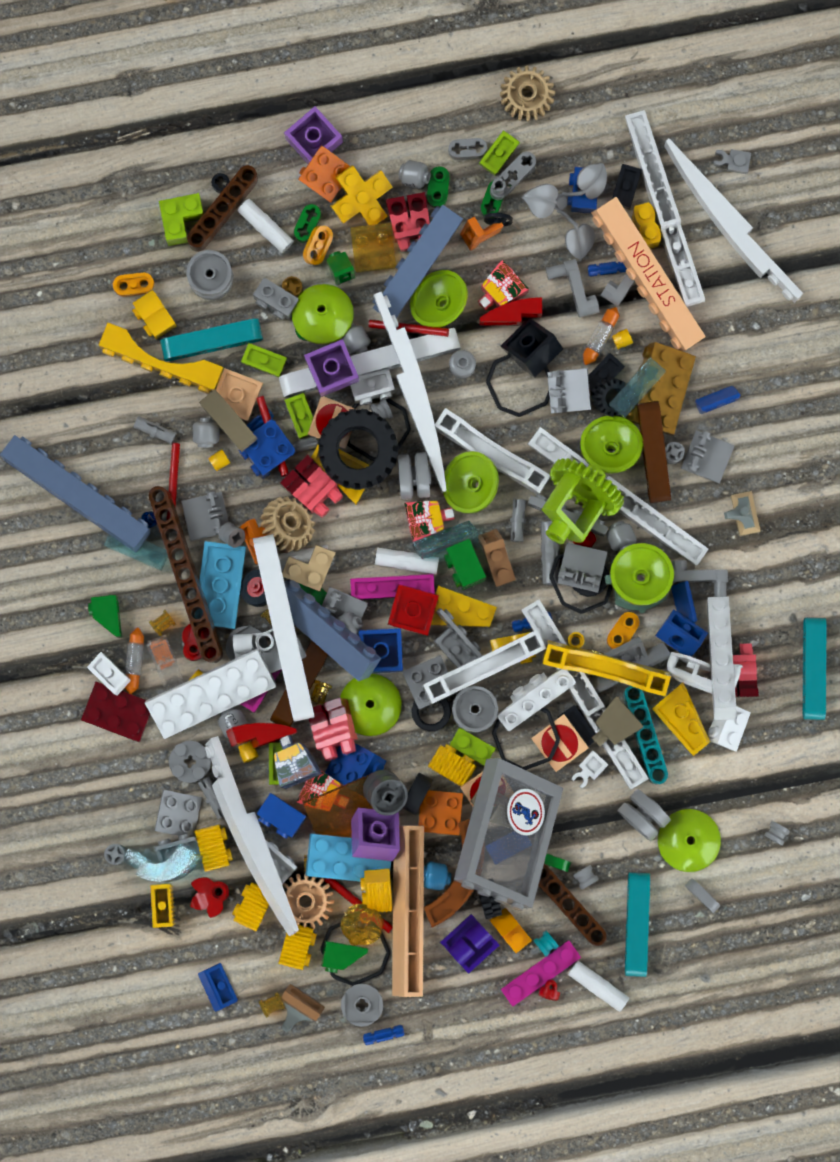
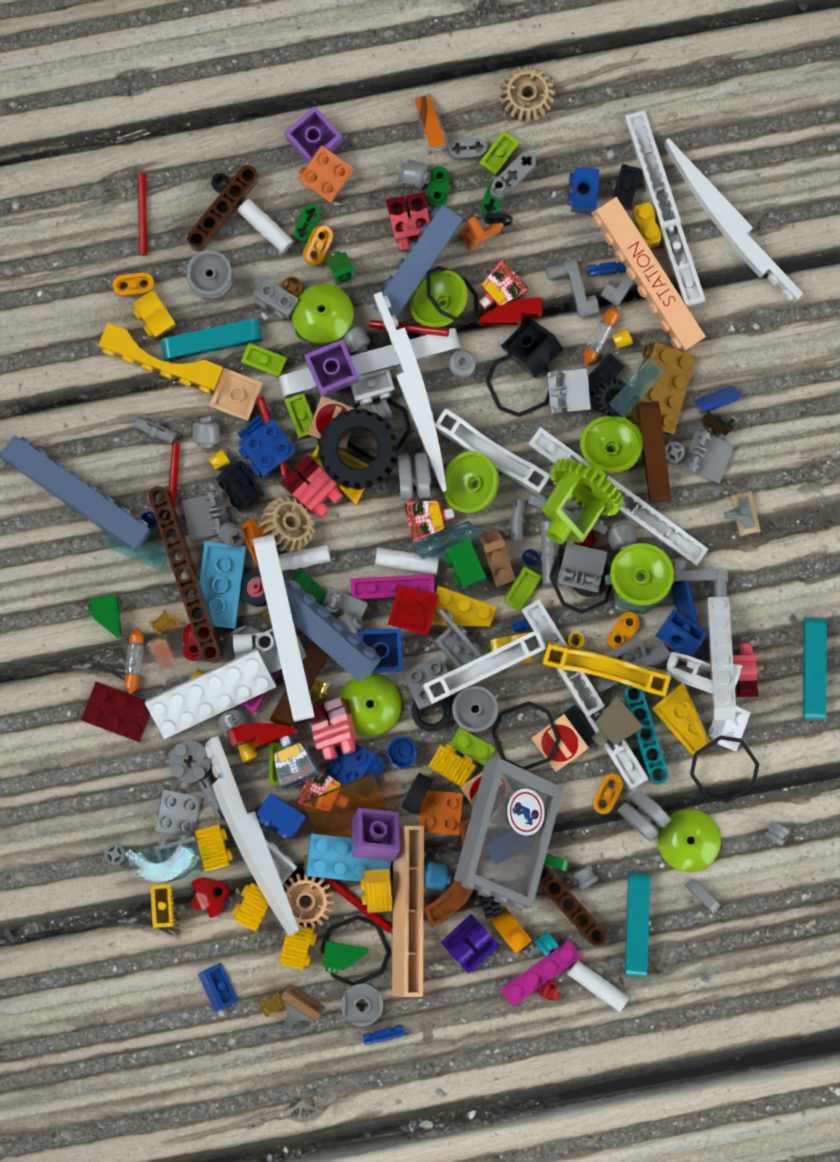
white plate [87,652,131,696] -> none
lime brick [159,193,204,246] -> none
dark tan slope [199,389,257,452] -> none
tan plate [282,544,335,591] -> none
yellow plate [330,165,393,228] -> none
clear yellow plate [341,904,384,946] -> none
clear yellow bracket [350,222,396,273] -> none
dark grey wheel [363,770,408,815] -> none
white bracket [497,669,576,731] -> none
light grey plant [522,162,607,259] -> none
white plate [571,751,608,788] -> none
light grey plate [713,149,751,174] -> none
none -> red piece [137,173,148,256]
none -> black bracket [217,460,265,512]
none -> blue hair [387,736,419,769]
none -> slope [412,93,448,155]
none -> black piece [426,266,479,325]
none -> lime tile [503,566,542,613]
none -> clear blue hinge [522,549,539,566]
none -> light orange plate [592,774,623,814]
none -> black piece [690,736,759,803]
none -> dark brown bracket [701,411,735,437]

